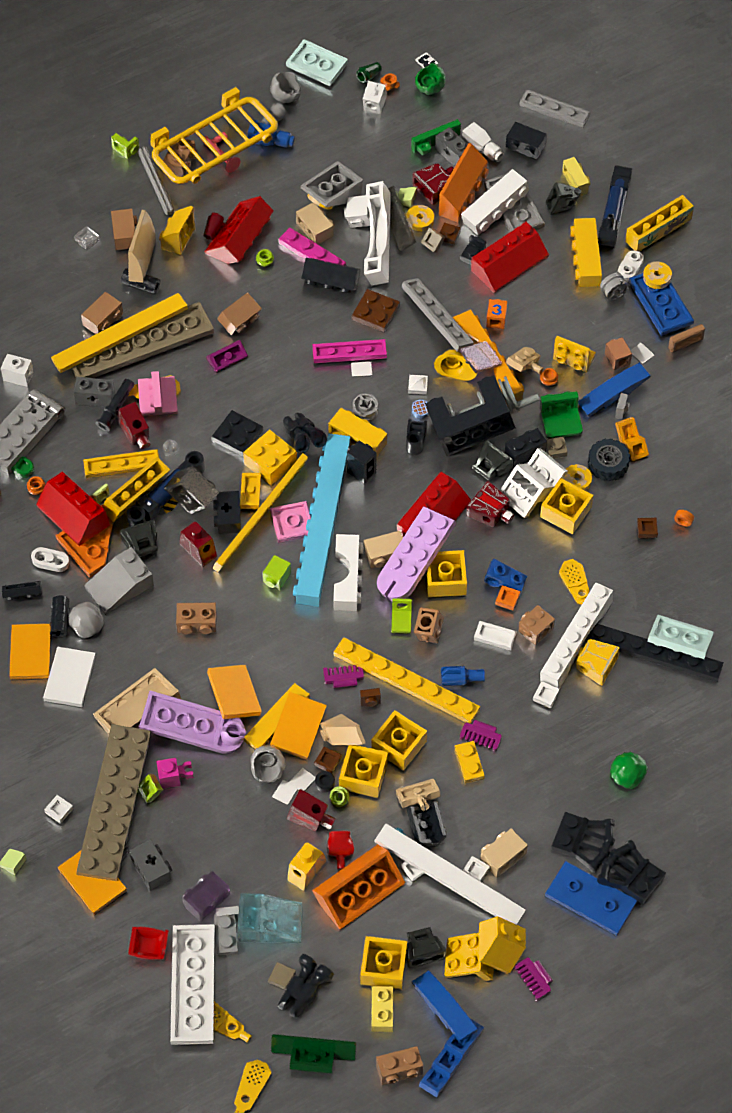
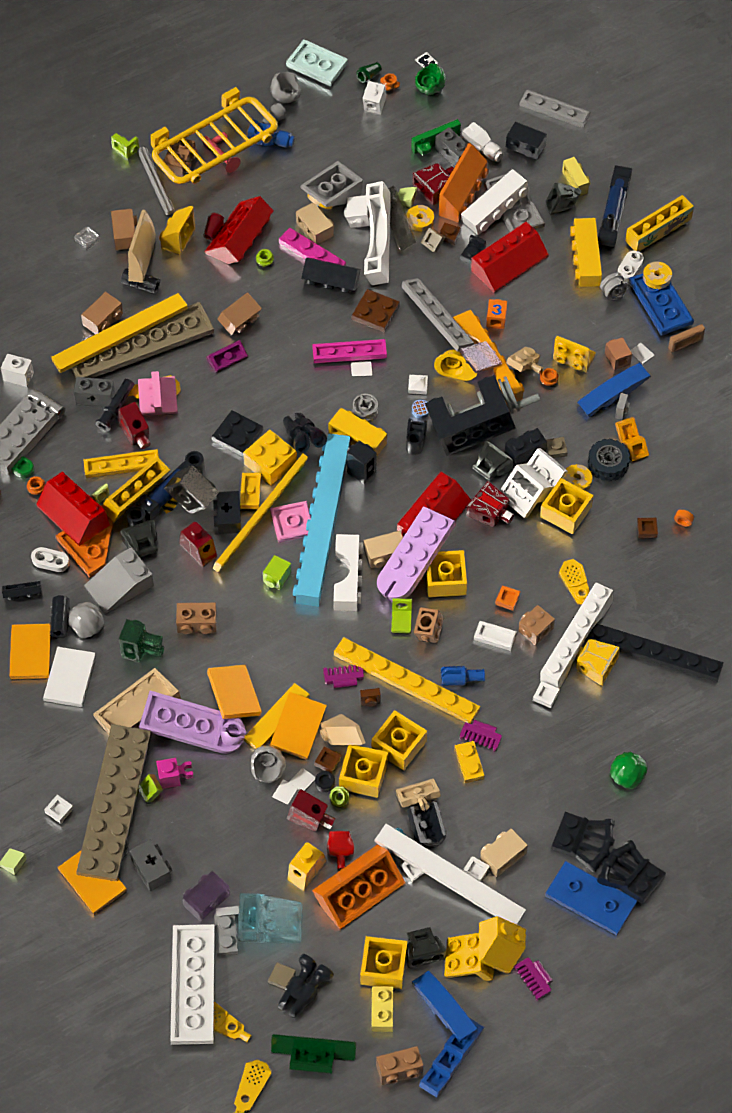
red piece [128,927,169,960] -> none
clear hinge [163,440,178,456] -> none
blue plate [484,559,527,593] -> none
green bracket [540,391,583,439] -> none
light aqua plate [647,615,714,659] -> none
none -> clear green brick [118,619,164,662]

